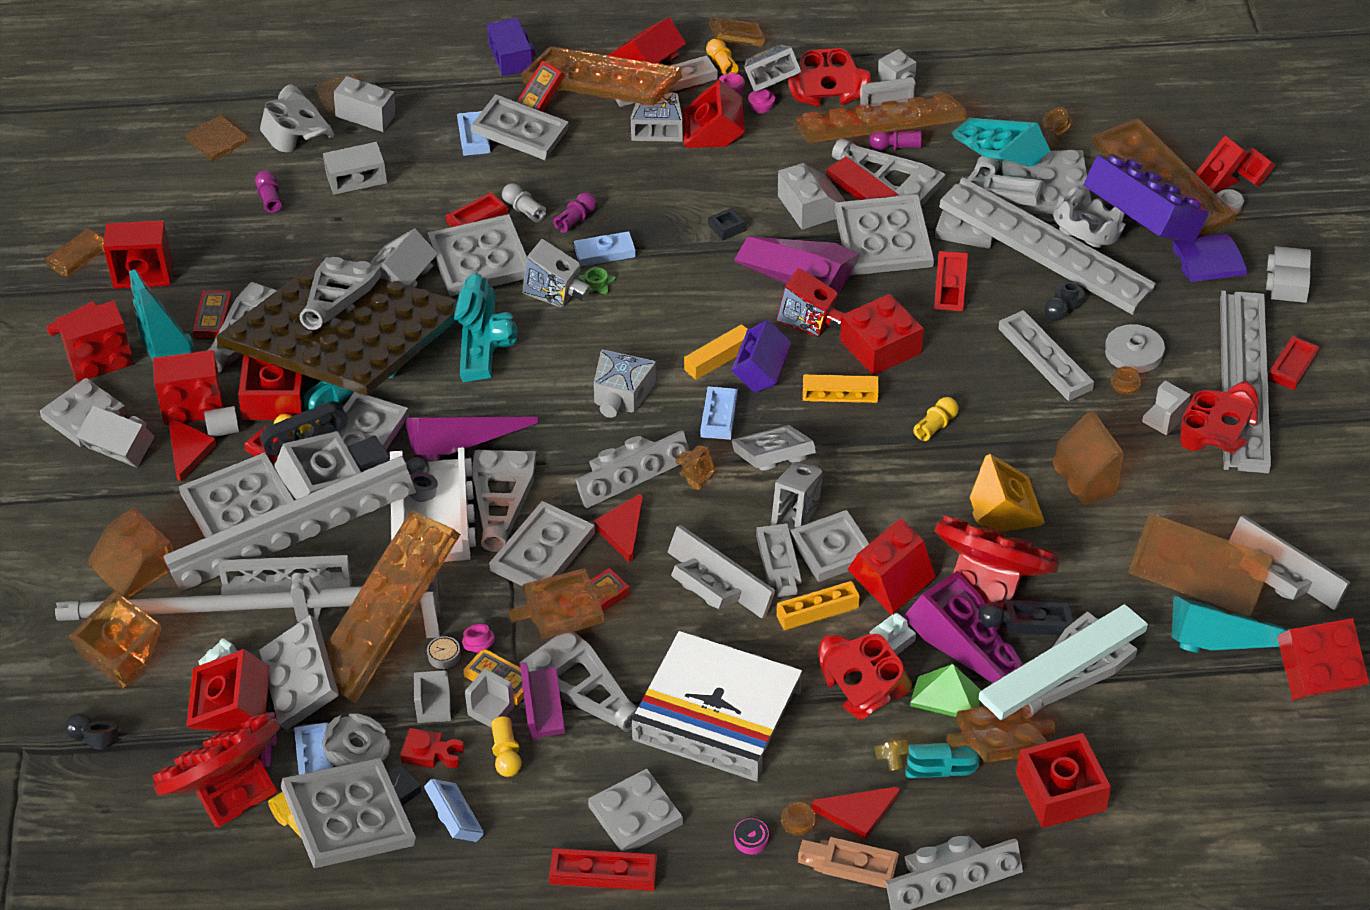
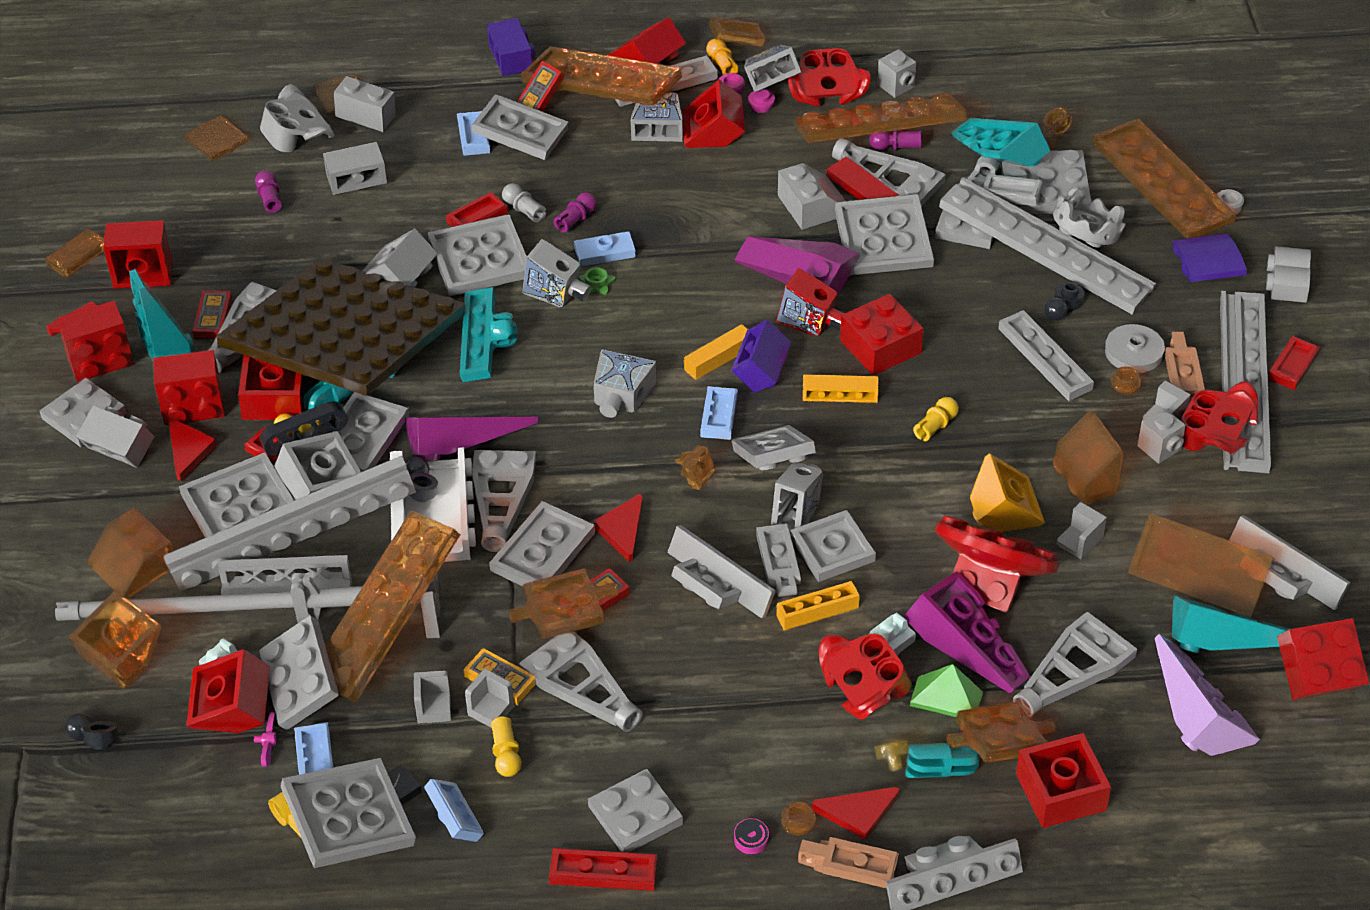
red bracket [152,712,281,827] -> none
light grey piece [204,406,239,437] -> none
light grey plate [300,257,381,330] -> none
light grey plate [322,713,391,767] -> none
black tile [347,435,389,472] -> none
red plate [400,728,464,768] -> none
tile [427,636,461,669] -> none
teal arm [454,273,489,332] -> none
dark pink plate [462,624,495,653] -> none
magenta panel [520,662,566,739] -> none
light grey bracket [575,431,692,508] -> none
panel [632,631,802,782] -> none
black tile [708,207,747,240] -> none
red slope [847,518,936,615] -> none
light grey tile [860,77,915,111] -> none
red slope [934,251,968,311] -> none
black plate [978,600,1073,635] -> none
light aqua tile [979,604,1148,720] -> none
dark purple brick [1083,154,1209,242] -> none
red slope [1190,136,1248,196] -> none
red plate [1236,148,1276,187] -> none
none -> light grey panel [1057,502,1107,560]
none -> light grey brick [1137,408,1186,464]
none -> lavender wedge [1155,634,1260,756]
none -> nougat hinge [1165,331,1205,400]

